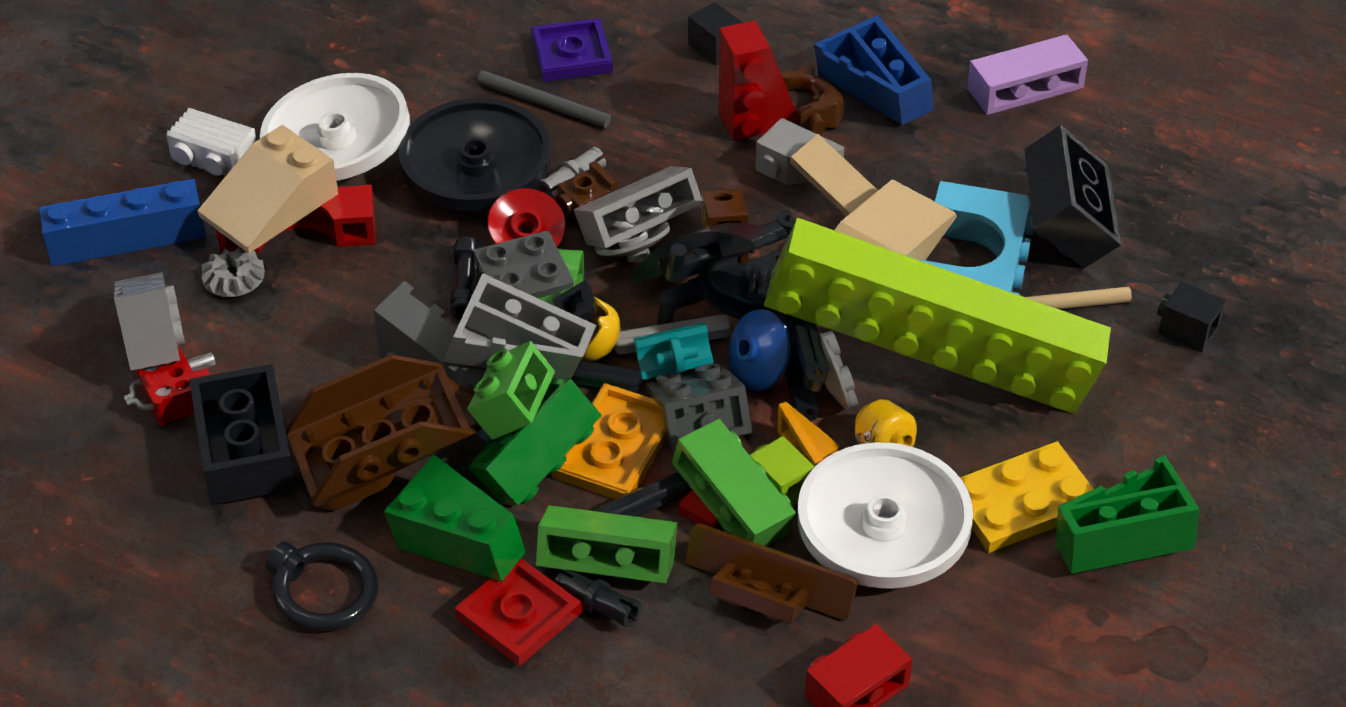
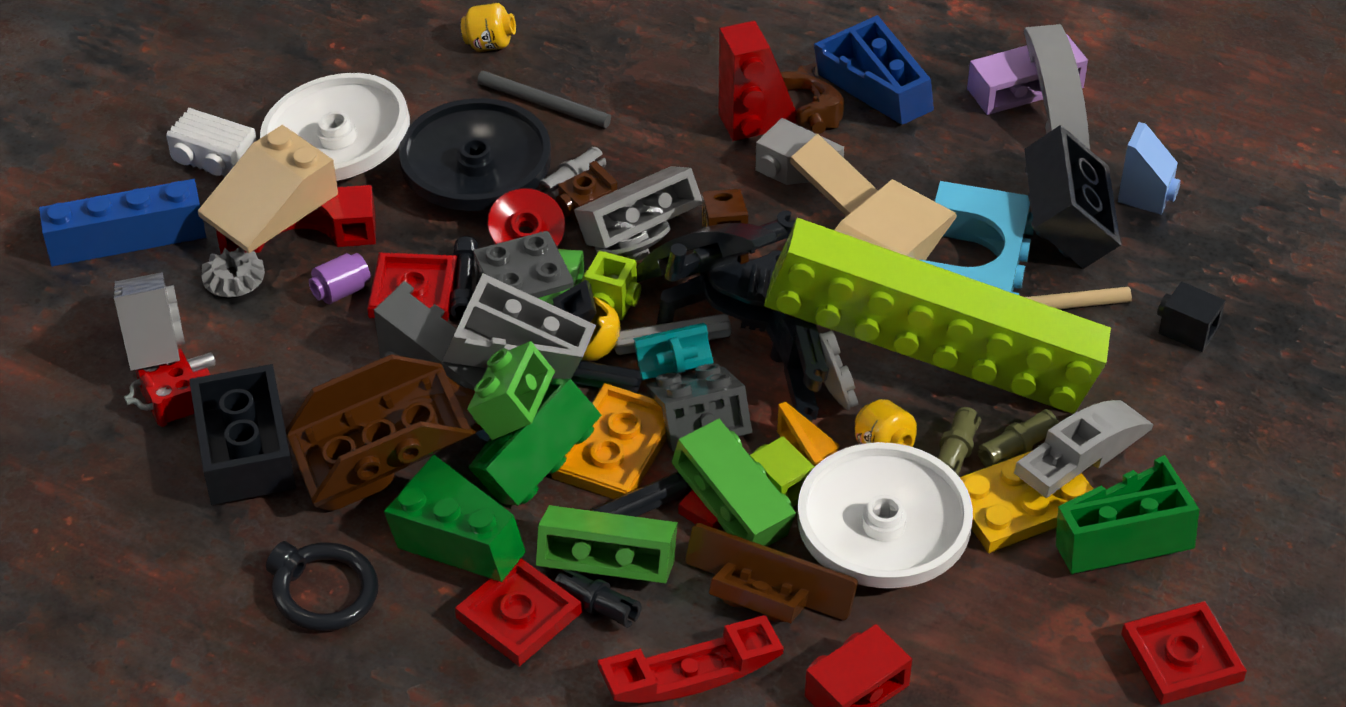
dark purple tile [530,18,613,82] -> none
black brick [688,2,743,65] -> none
blue dish [728,309,791,391] -> none
none -> medium lavender brick [309,253,371,304]
none -> red plate [367,252,457,321]
none -> yellow head [461,3,516,52]
none -> lime brick [582,250,641,320]
none -> red slope [597,615,784,703]
none -> olive pin [937,407,981,476]
none -> olive pin [978,409,1058,467]
none -> light grey slope [1014,400,1153,498]
none -> light grey slope [1024,24,1090,149]
none -> light blue slope [1118,122,1181,215]
none -> red plate [1121,601,1247,705]

